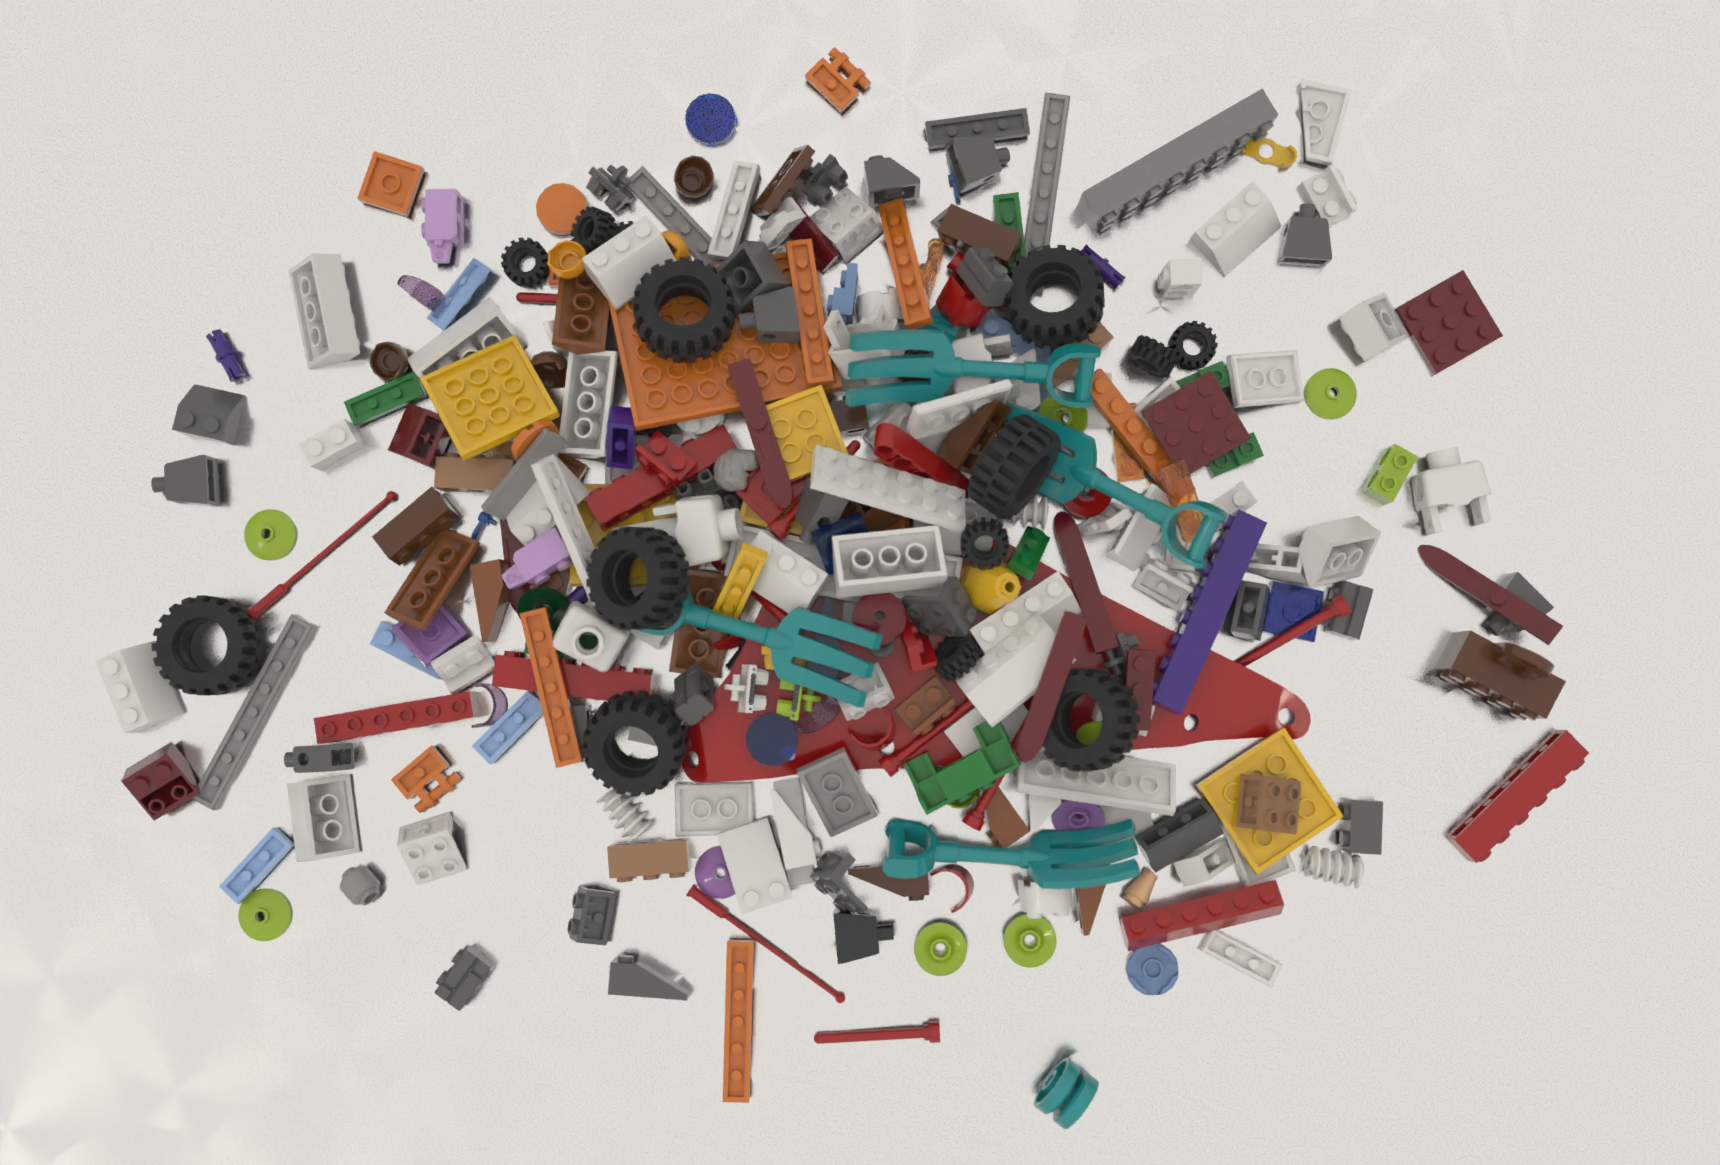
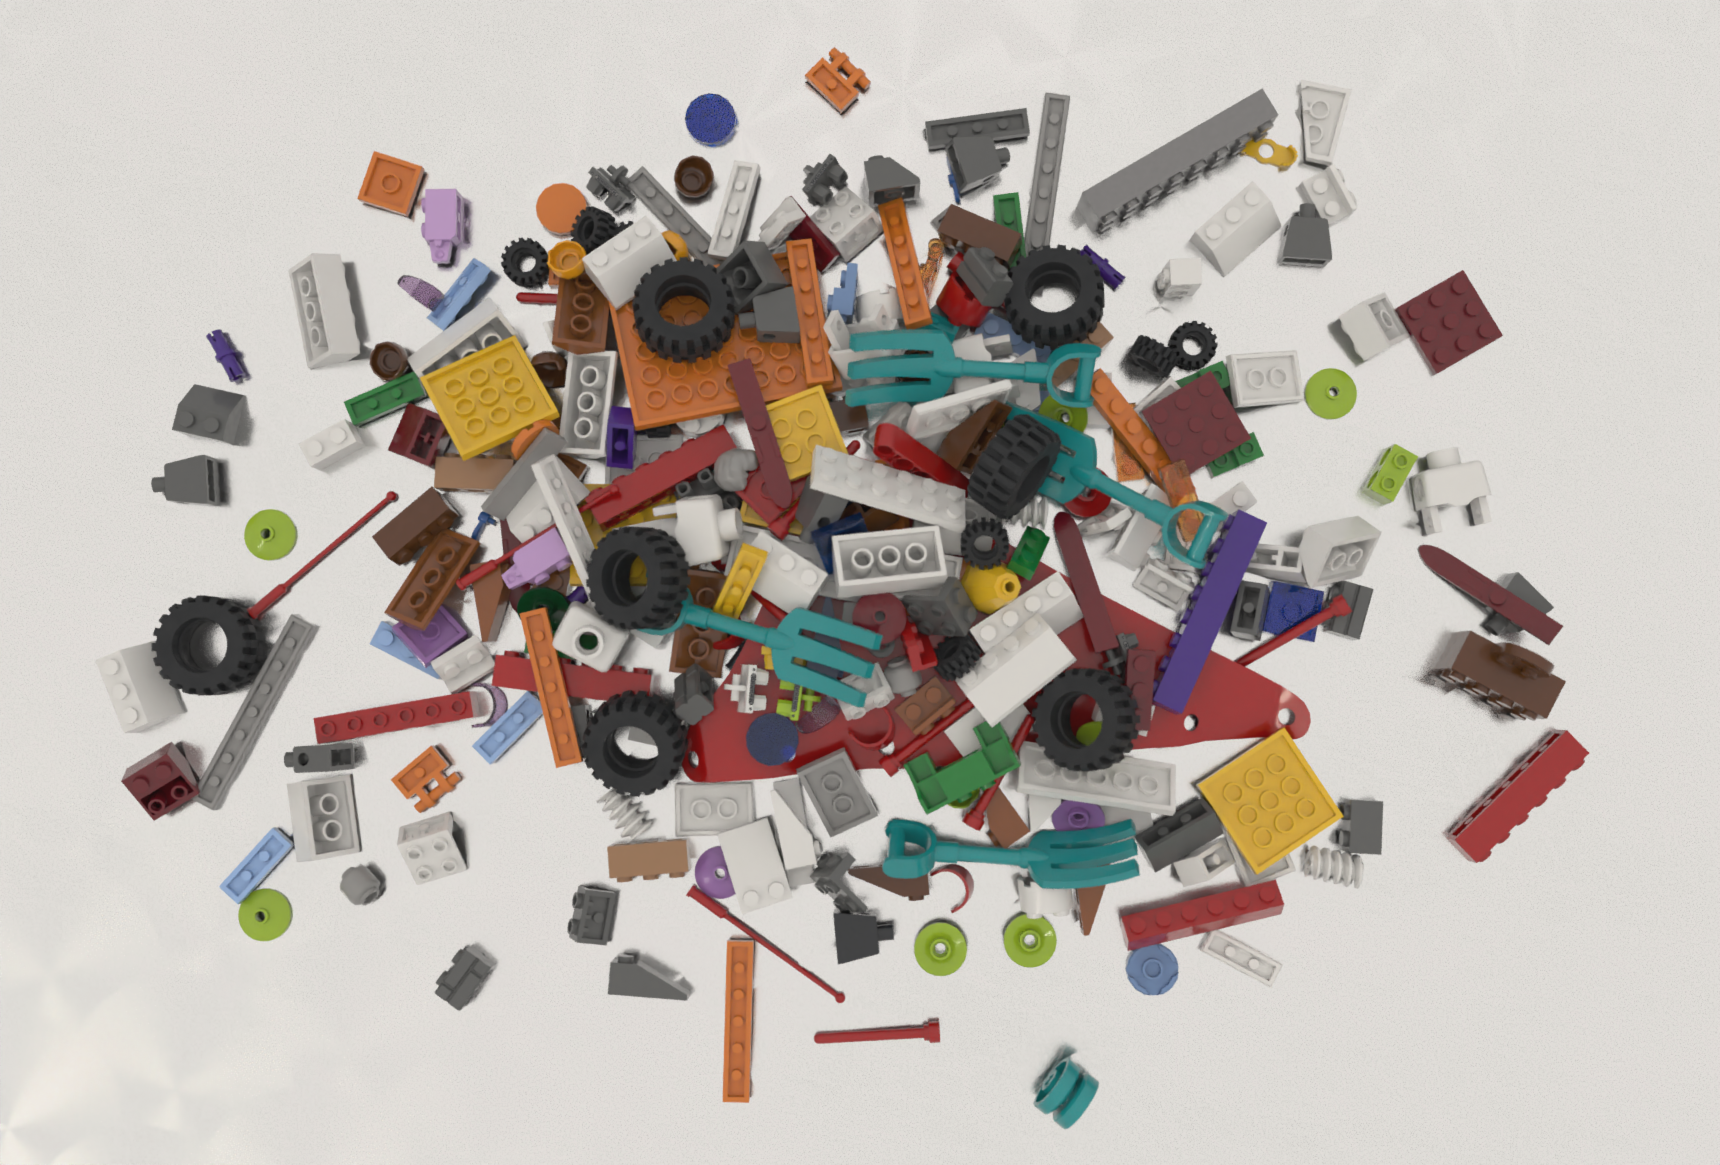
red bracket [635,430,698,489] -> none
reddish brown plate [750,145,815,216] -> none
dark red piece [1017,610,1088,763] -> none
light nougat cone [1123,869,1158,910] -> none
medium nougat bracket [1236,774,1301,834] -> none
none -> red piece [456,484,620,591]
none -> light grey head [884,656,922,697]

